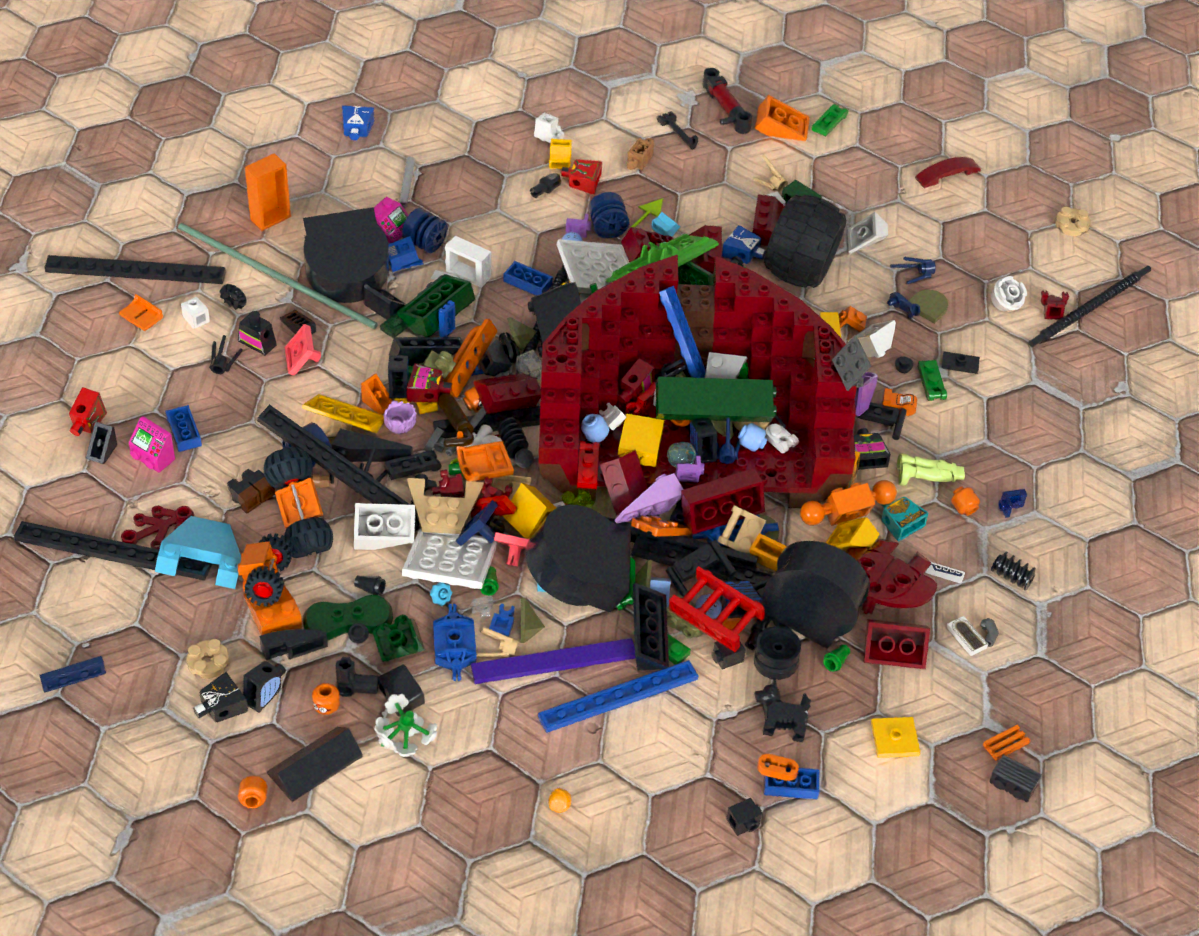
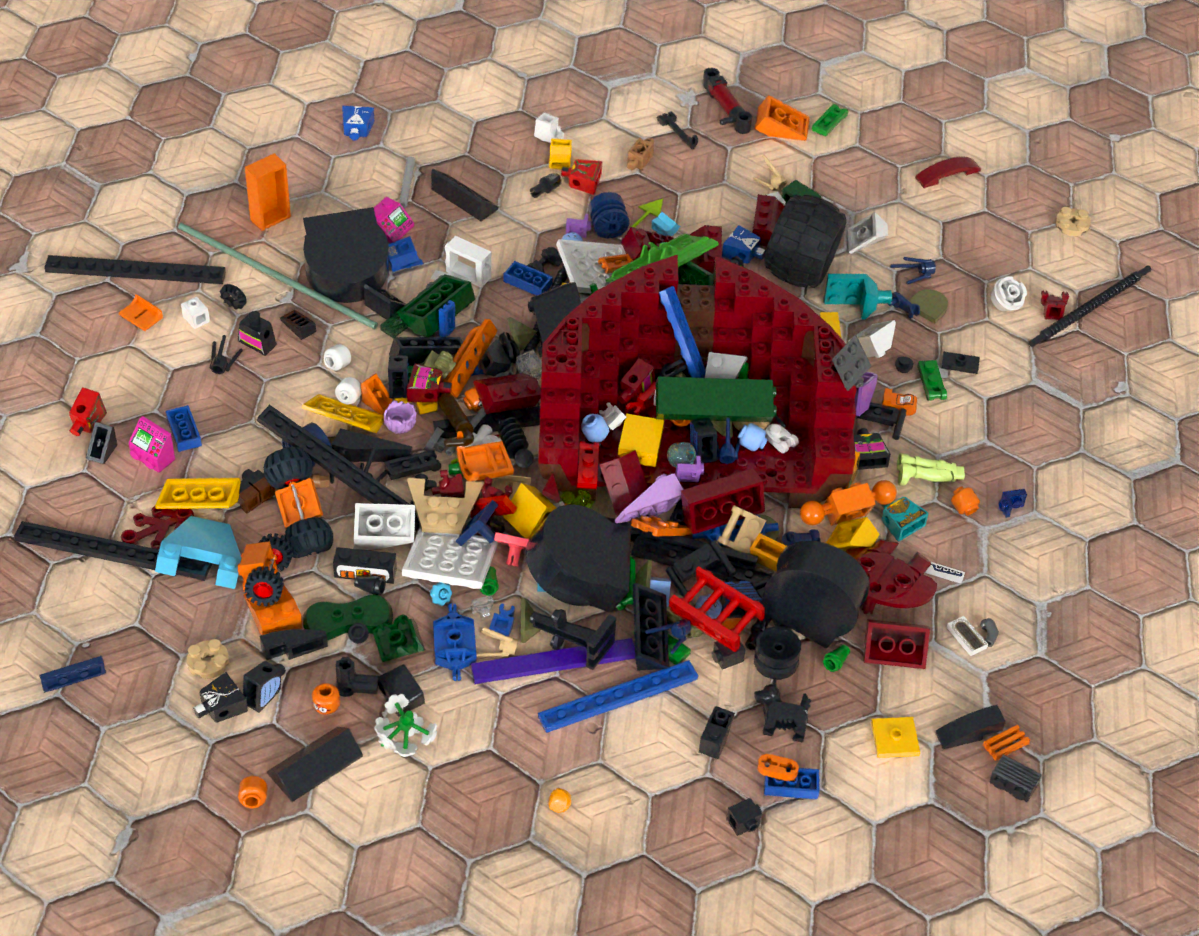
coral tile [285,324,321,376] -> none
dark blue wheel [402,208,448,254] -> none
orange bracket [838,306,867,332] -> none
black piece [991,551,1036,591] -> none
none -> yellow slope [155,478,241,509]
none -> white head [324,344,351,371]
none -> black brick [333,547,397,584]
none -> white head [335,377,362,405]
none -> black slope [431,169,499,221]
none -> black piece [527,247,563,273]
none -> black piece [529,609,616,670]
none -> dark red slope [541,472,561,503]
none -> orange tile [598,254,633,274]
none -> dark blue plant [645,619,691,654]
none -> black slope [699,706,735,760]
none -> dark blue piece [782,529,821,546]
none -> teal plate [824,274,892,320]
none -> black slope [935,705,1006,750]

